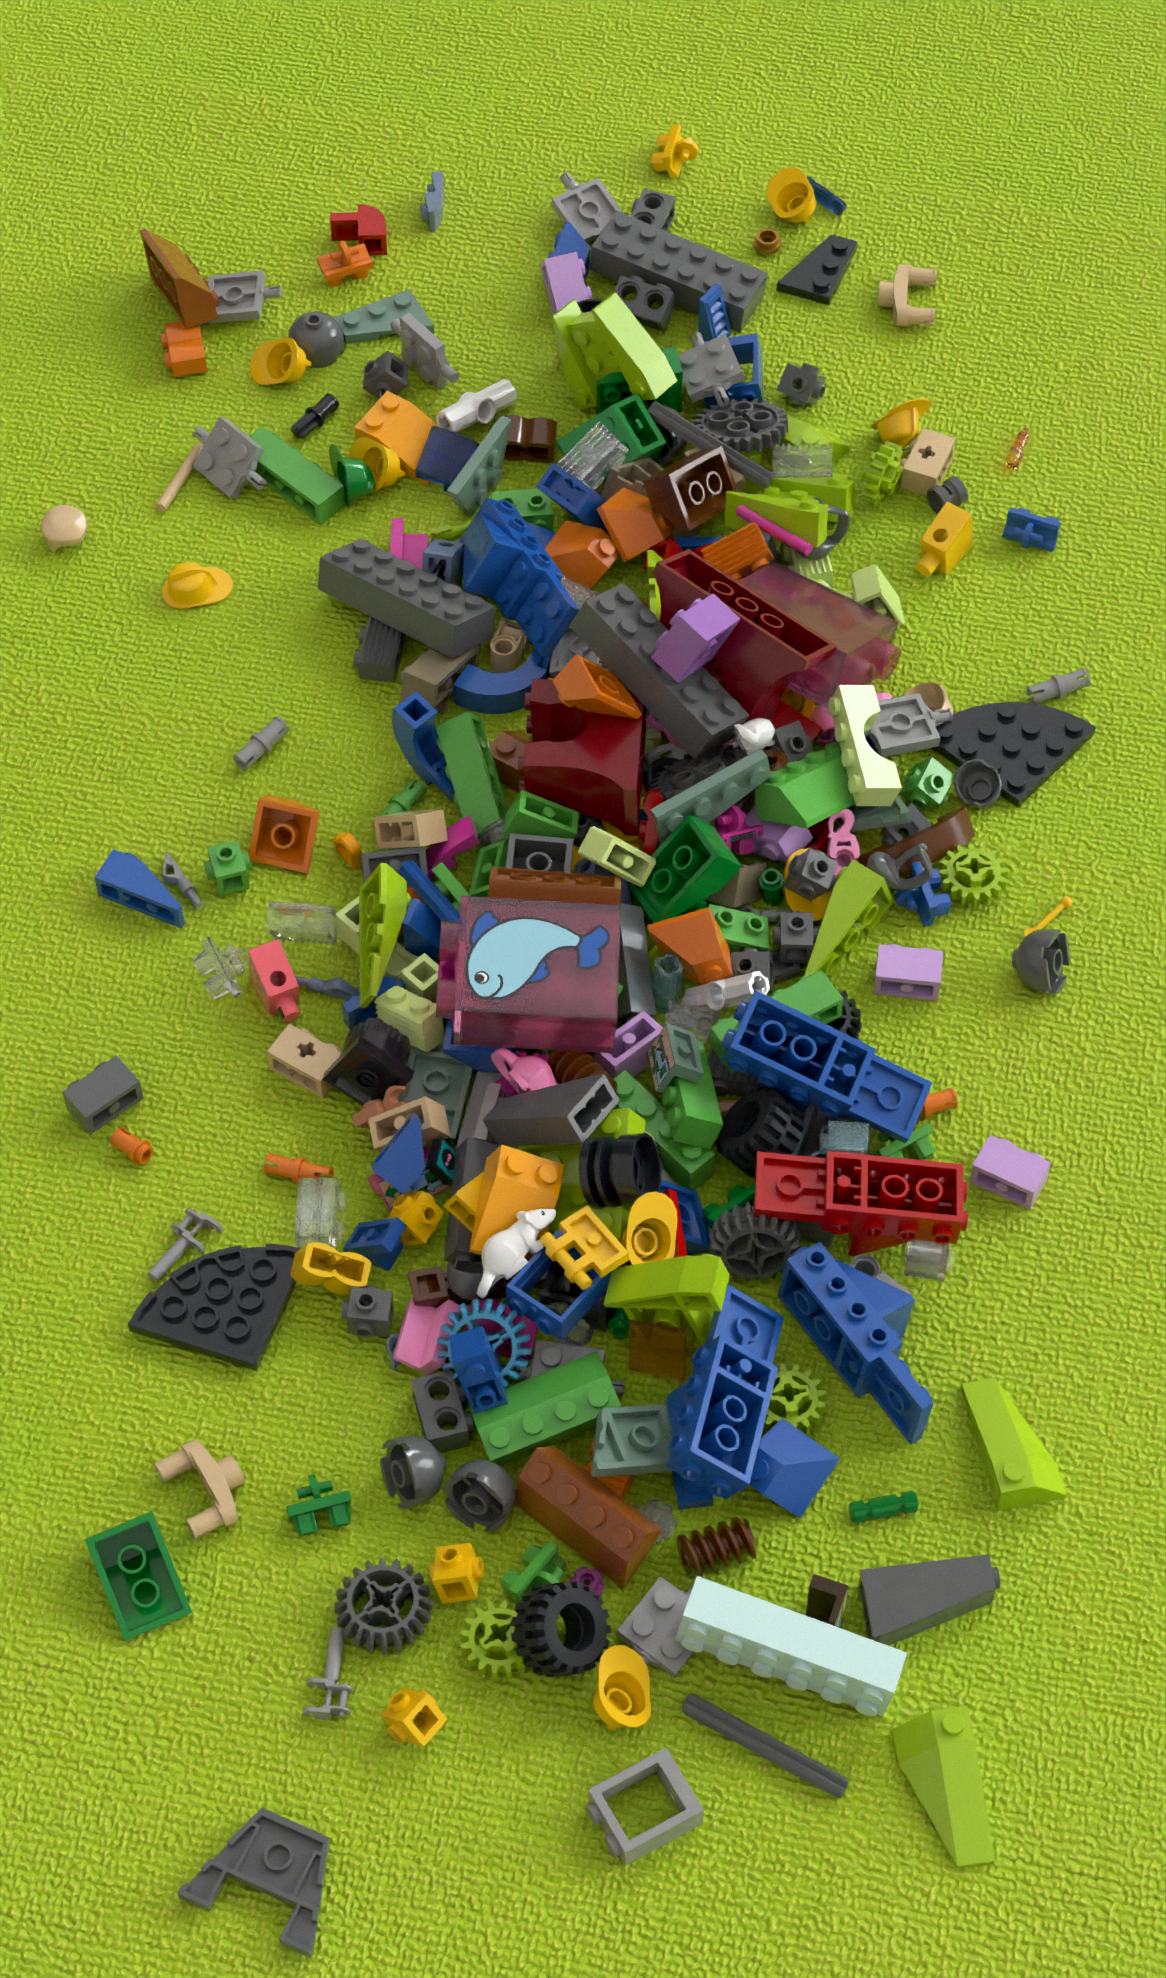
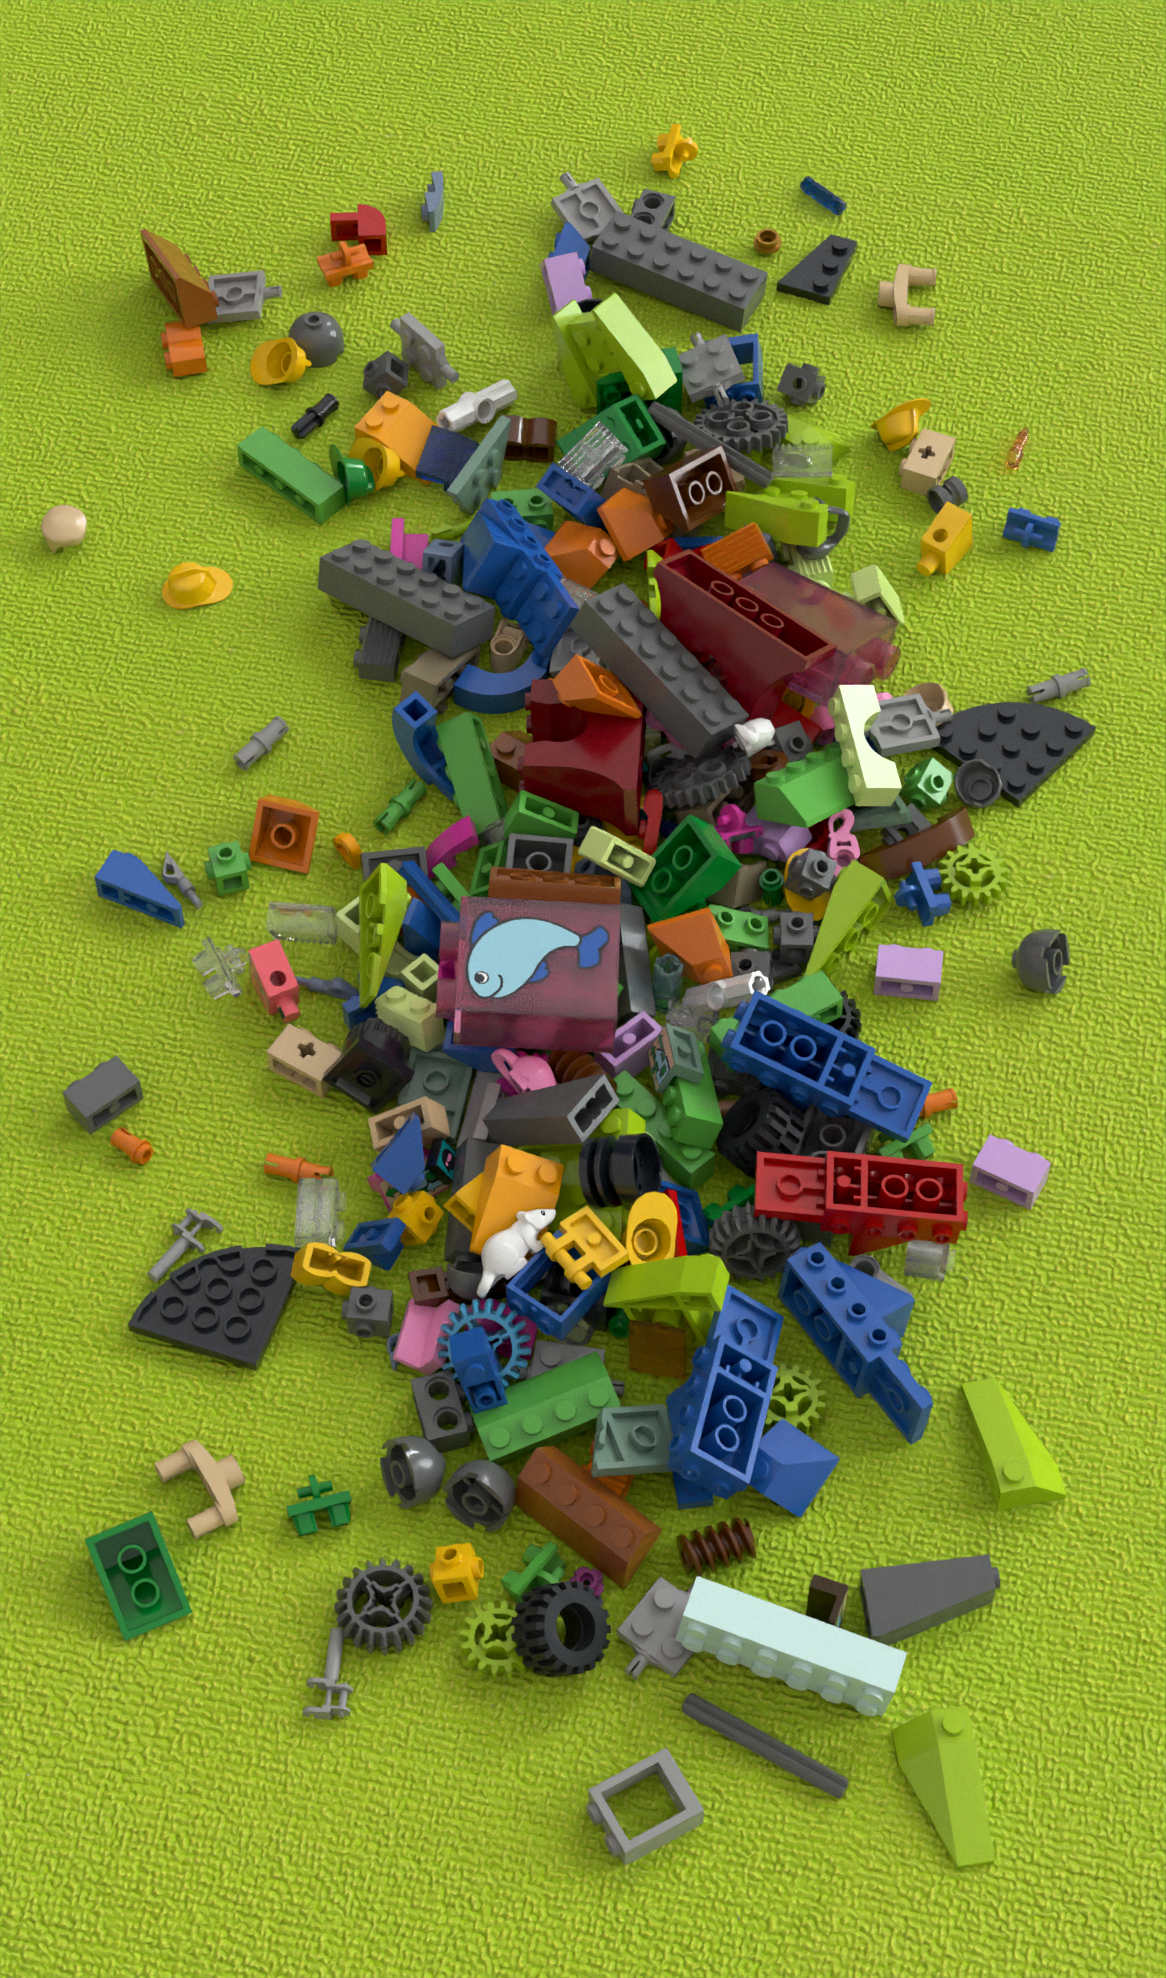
tan bar [155,443,203,512] -> none
dark grey wing [177,1808,330,1958] -> none
light grey plate [192,417,266,499] -> none
sand green wing [333,289,434,344] -> none
nougat plate [352,1086,409,1128] -> none
tan brick [373,809,448,849] -> none
yellow brick [380,1688,447,1747] -> none
yellow piece [593,1645,651,1731] -> none
dark grey brick [614,275,677,332] -> none
clear gear [635,1499,678,1544] -> none
sand green wing [650,749,771,846] -> none
medium lavender brick [651,593,740,683] -> none
blue slope [698,283,731,341] -> none
dark pink bar [736,505,813,556] -> none
yellow piece [766,167,816,224] -> none
clear light blue brick [819,1120,869,1155] -> none
green axle [848,1491,919,1523] -> none
lime gear [861,441,903,506] -> none
dark grey piece [867,842,933,891] -> none
yellow hinge [1024,896,1073,938] -> none

